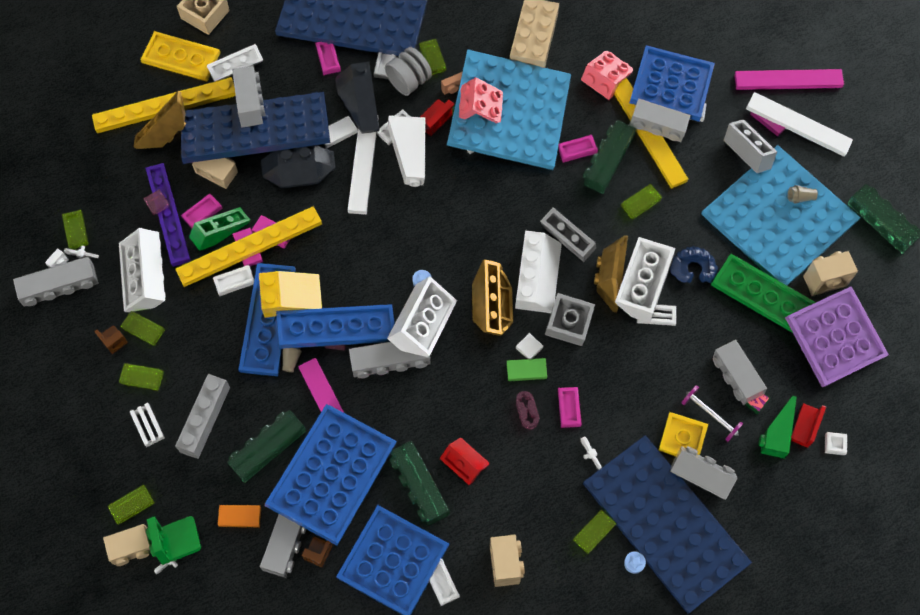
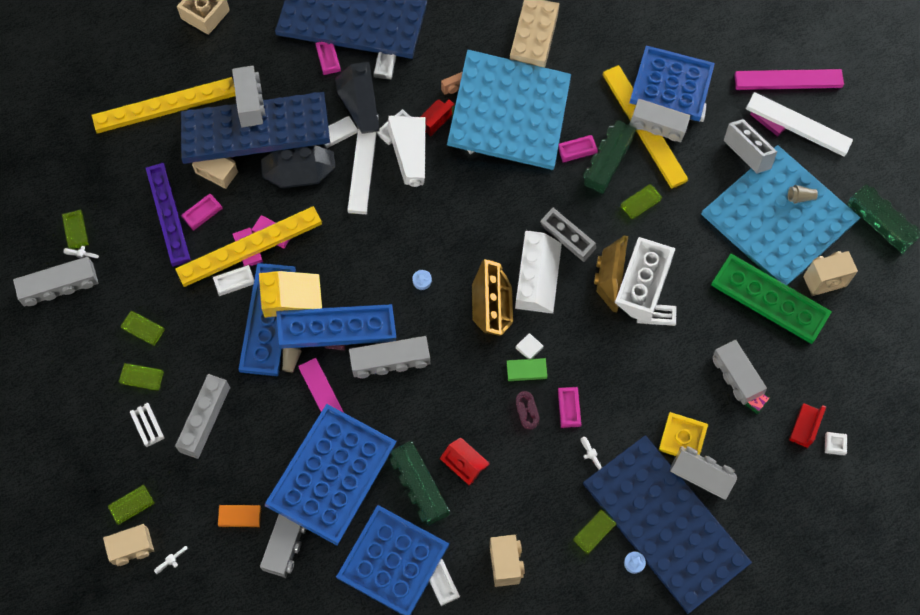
white plate [45,248,68,268] -> none
reddish brown panel [94,326,128,354] -> none
white slope [119,228,165,312] -> none
pearl gold wedge [134,91,186,149] -> none
yellow tile [141,31,220,81] -> none
clear pink tile [143,189,170,215] -> none
green bracket [146,516,201,565] -> none
green slope [189,207,250,251] -> none
white plate [207,44,263,82] -> none
clear green brick [227,410,306,483] -> none
reddish brown panel [302,537,333,568] -> none
light grey wheel [385,47,432,95] -> none
white slope [387,276,457,357] -> none
clear neon green tile [419,39,446,74] -> none
coral bracket [459,78,503,123] -> none
light grey brick [545,293,595,346] -> none
coral bracket [581,51,633,100] -> none
dark blue piece [670,246,718,283] -> none
axle [682,385,743,442] -> none
green slope [759,396,797,458] -> none
medium lavender plate [785,287,889,387] -> none

